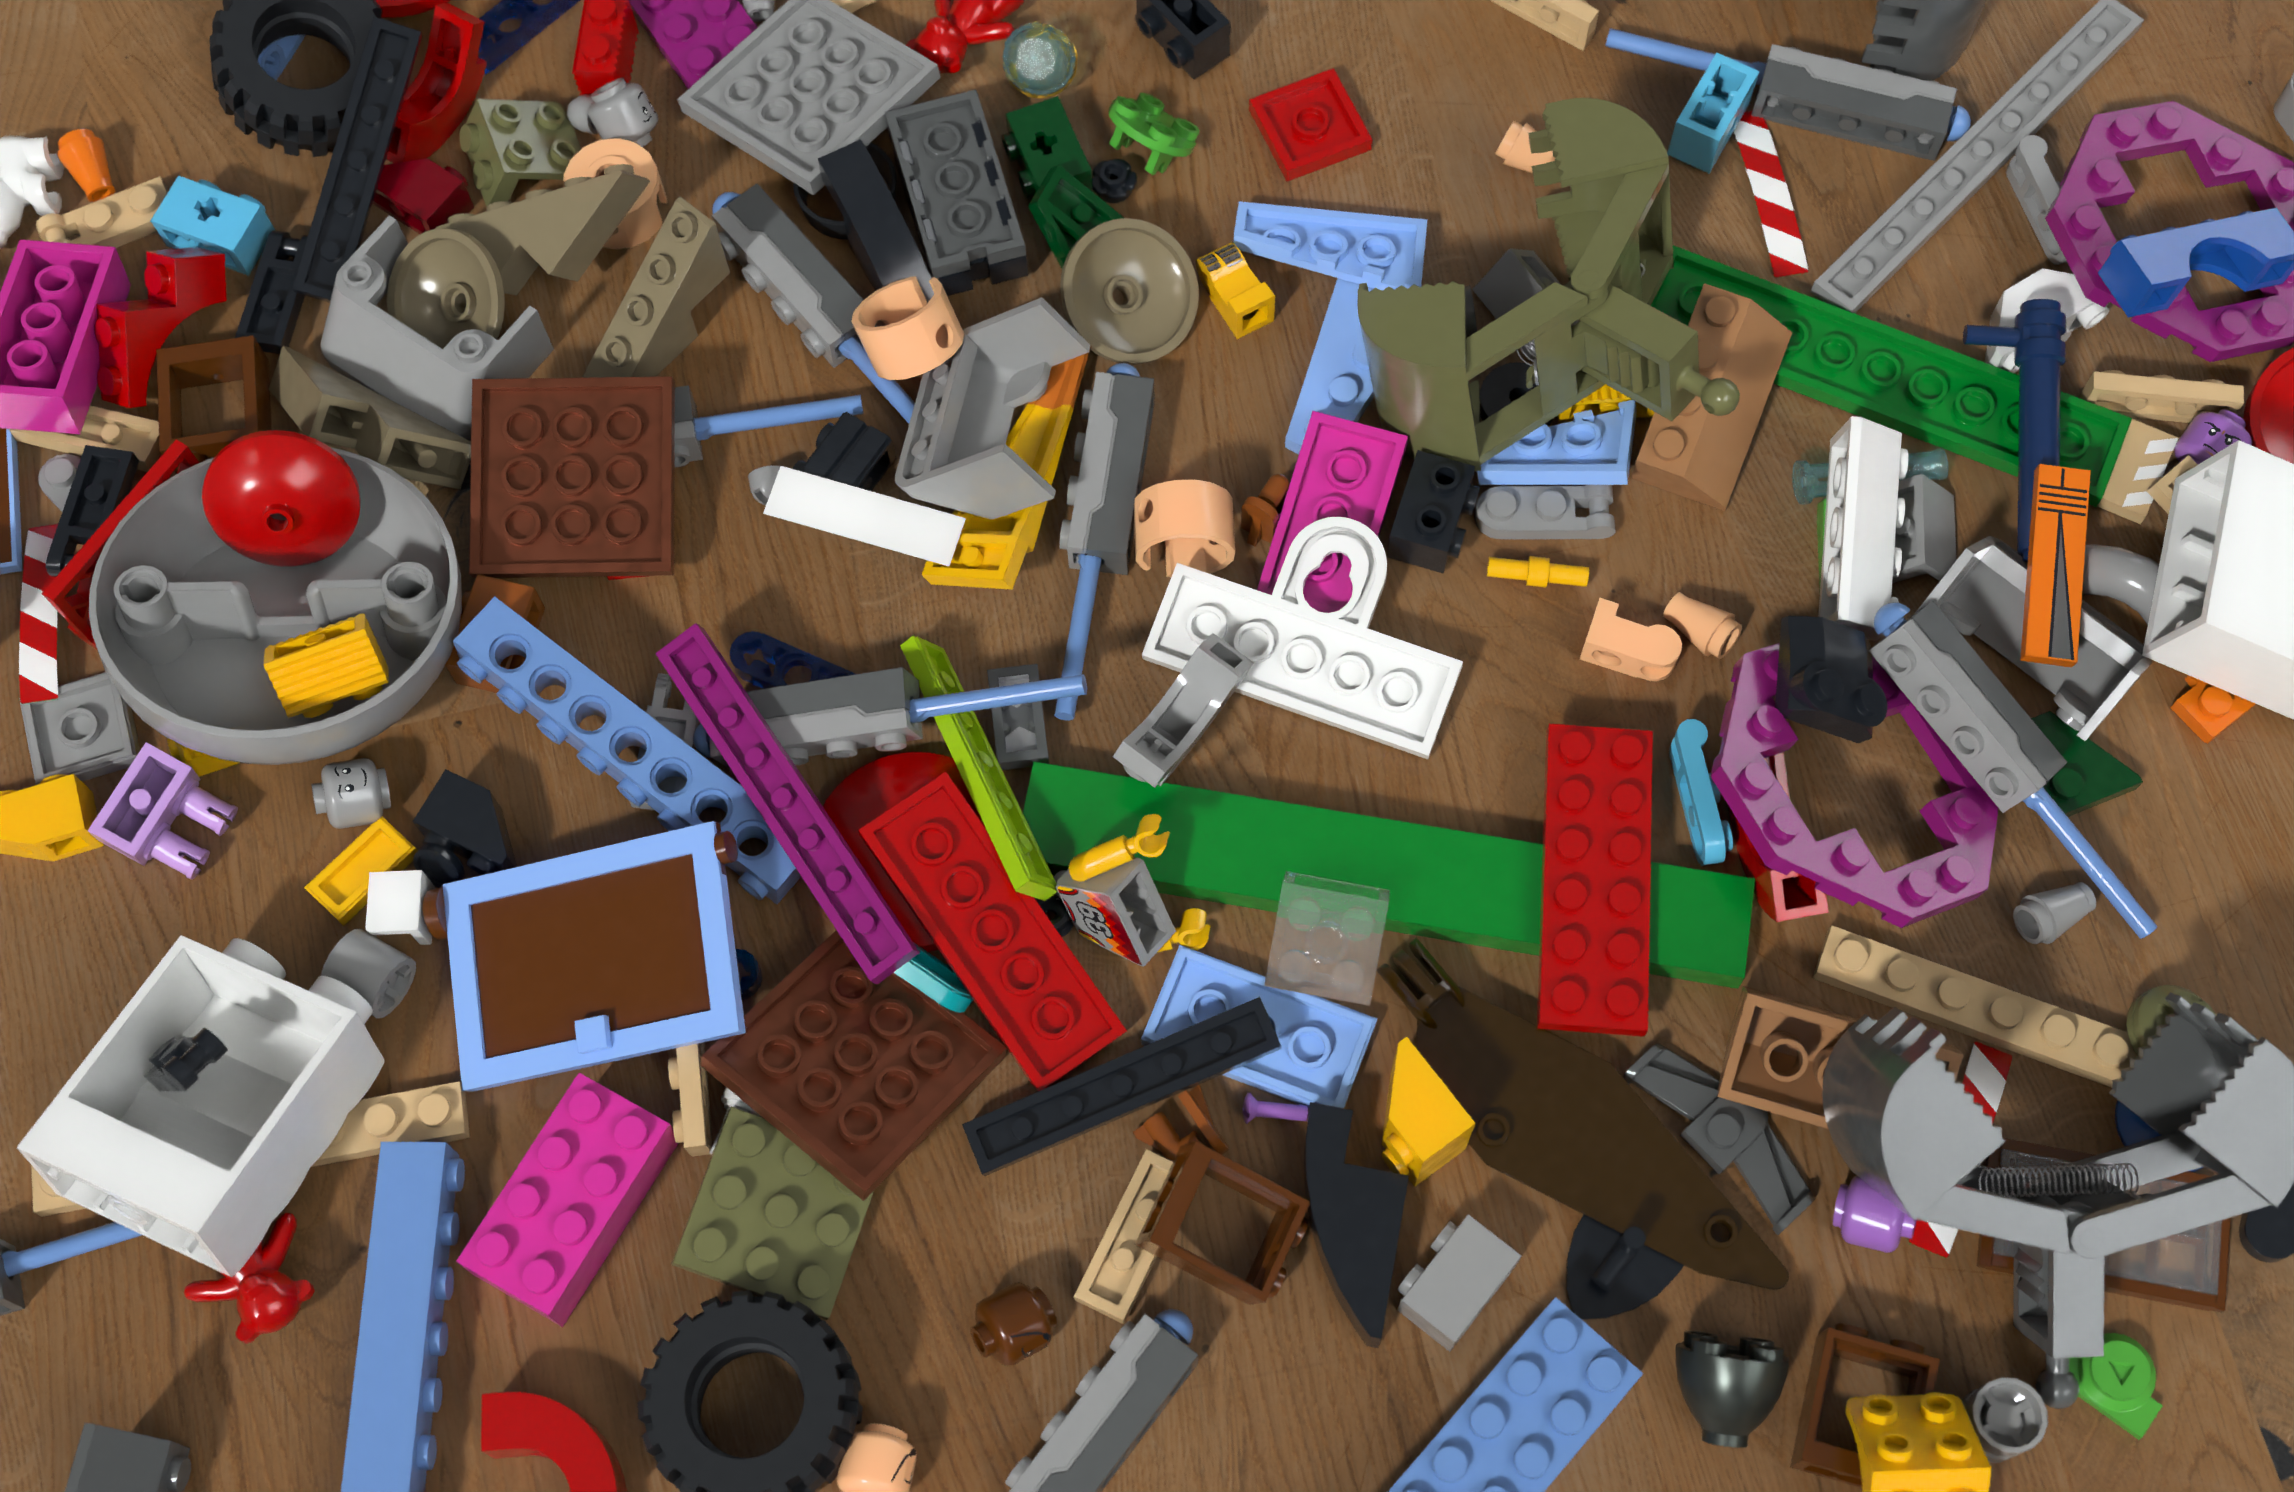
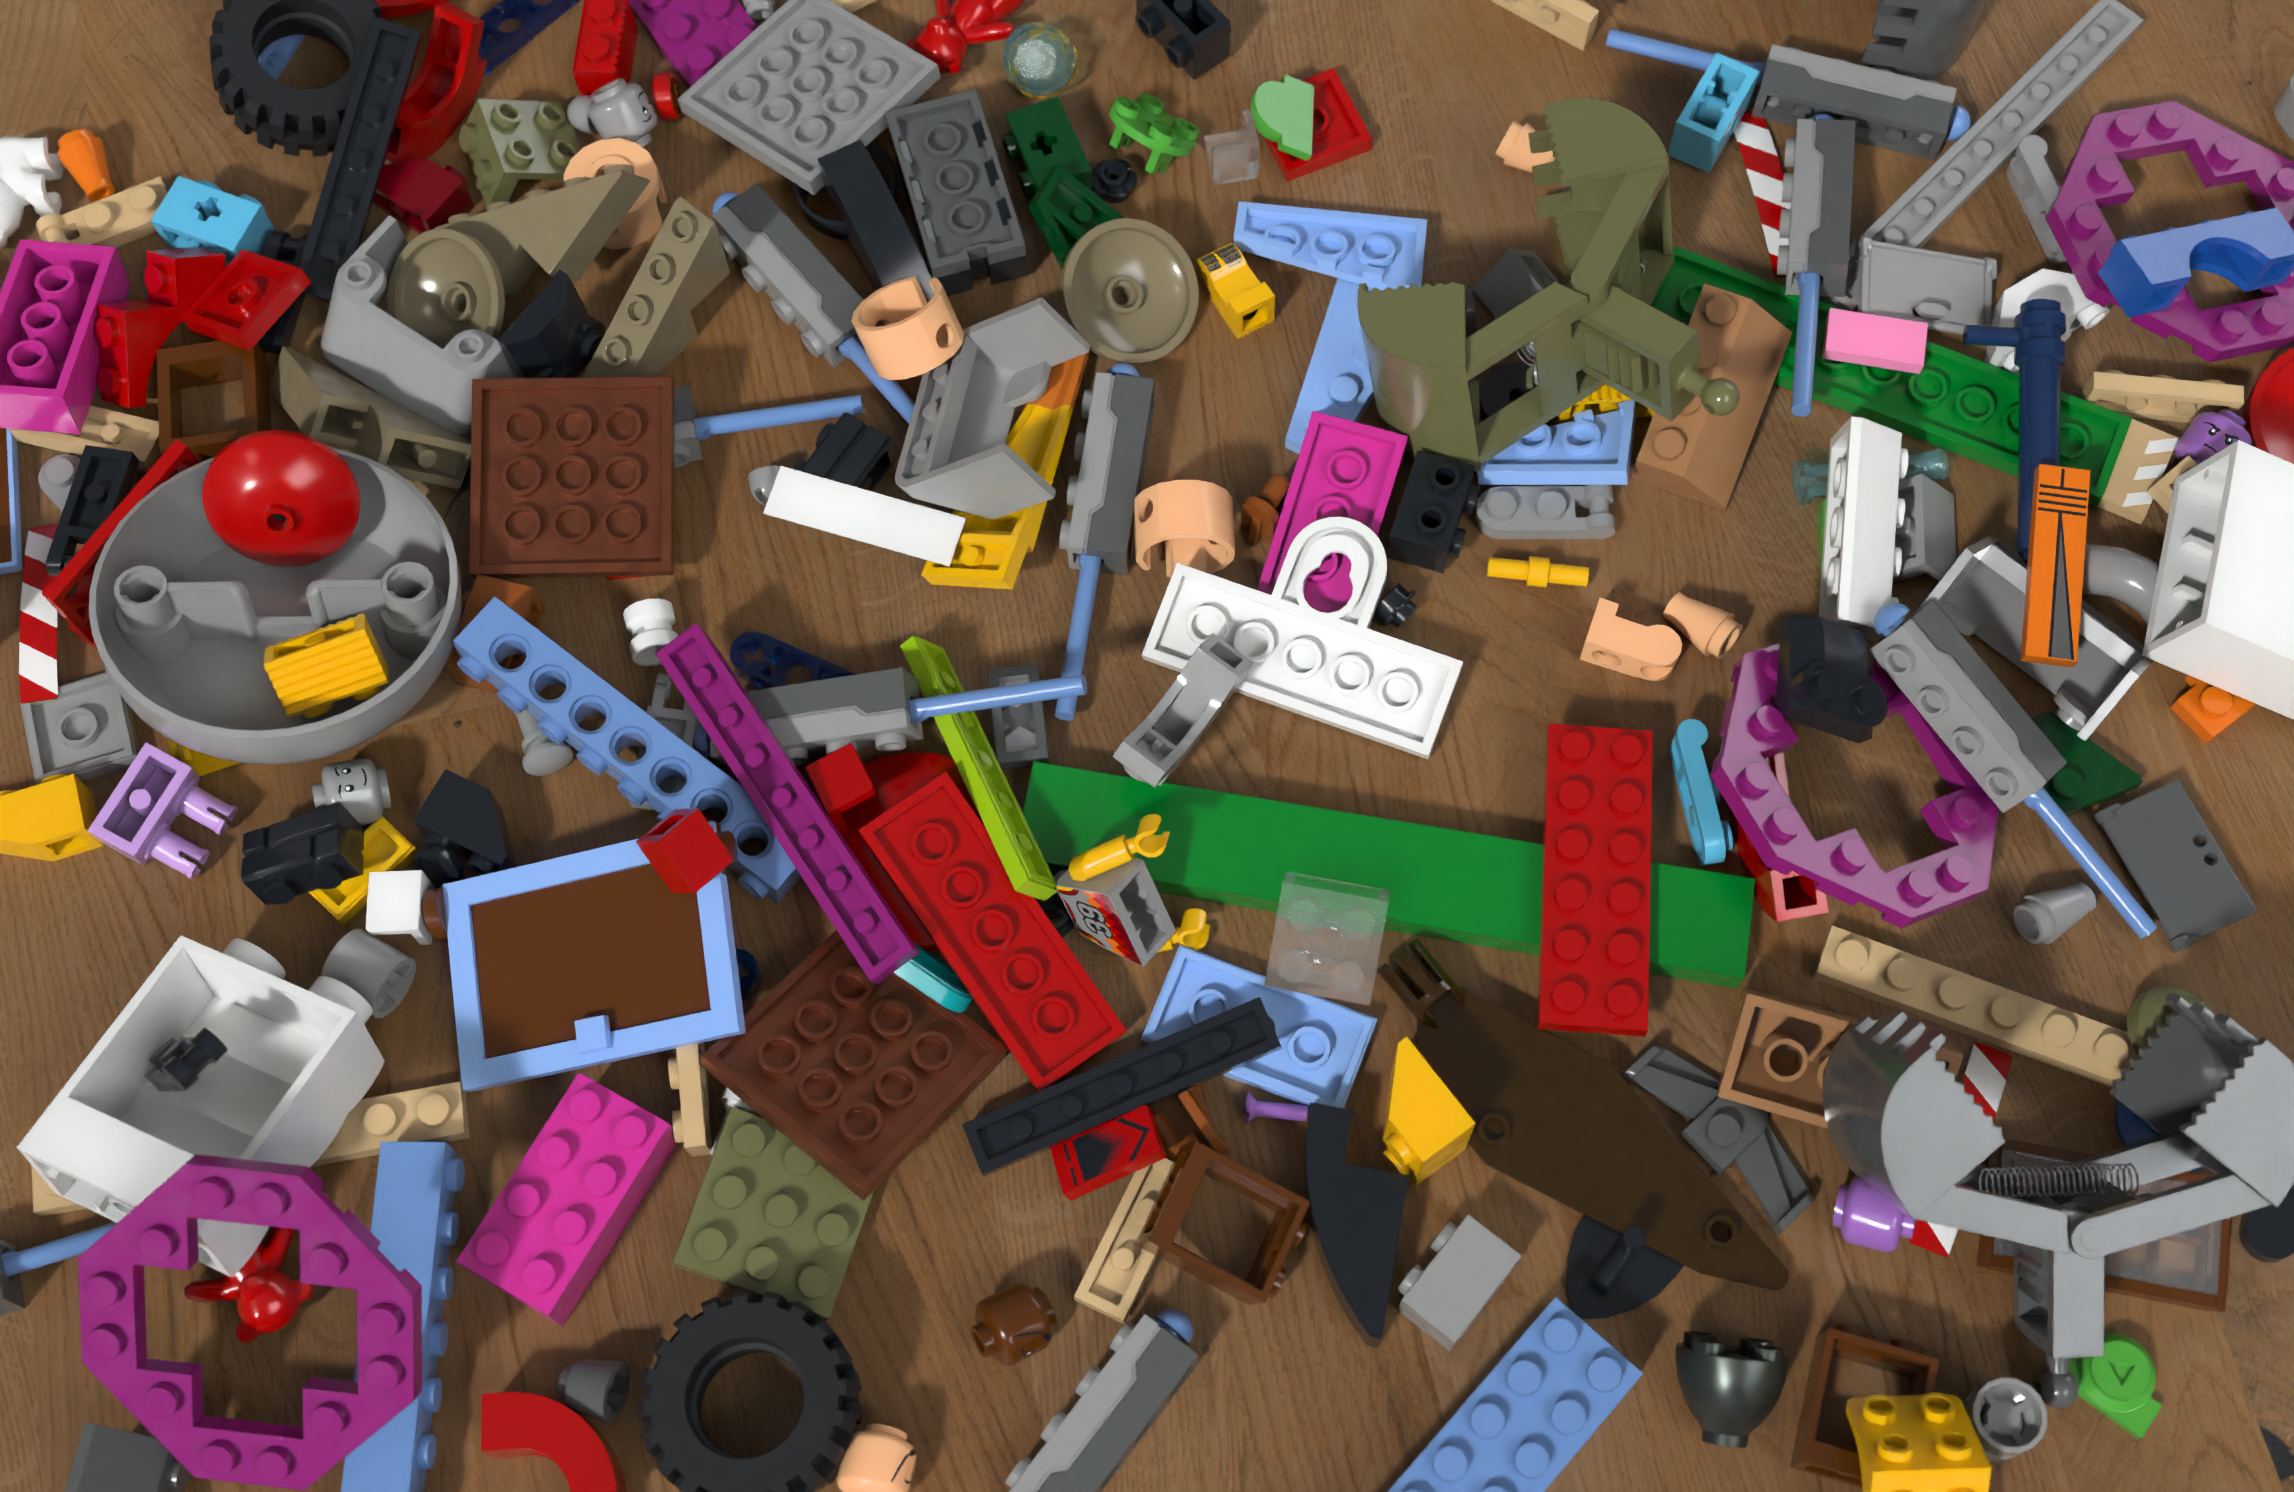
none -> magenta plate [78,1154,422,1491]
none -> red tile [180,249,312,351]
none -> black brick [241,803,364,905]
none -> black slope [497,269,605,378]
none -> light grey pin [513,695,573,776]
none -> dark grey hat [558,1359,630,1424]
none -> white wheel [623,598,679,666]
none -> red panel [636,808,732,894]
none -> red tile [652,72,683,121]
none -> red panel [805,743,876,836]
none -> red tile [1050,1104,1167,1201]
none -> clear panel [1204,108,1260,185]
none -> bright green piece [1250,74,1314,161]
none -> black plate [1374,582,1417,628]
none -> piece [1777,114,1856,417]
none -> bright pink tile [1822,308,1928,374]
none -> light grey door [1854,236,1997,335]
none -> dark grey door [2093,780,2258,953]

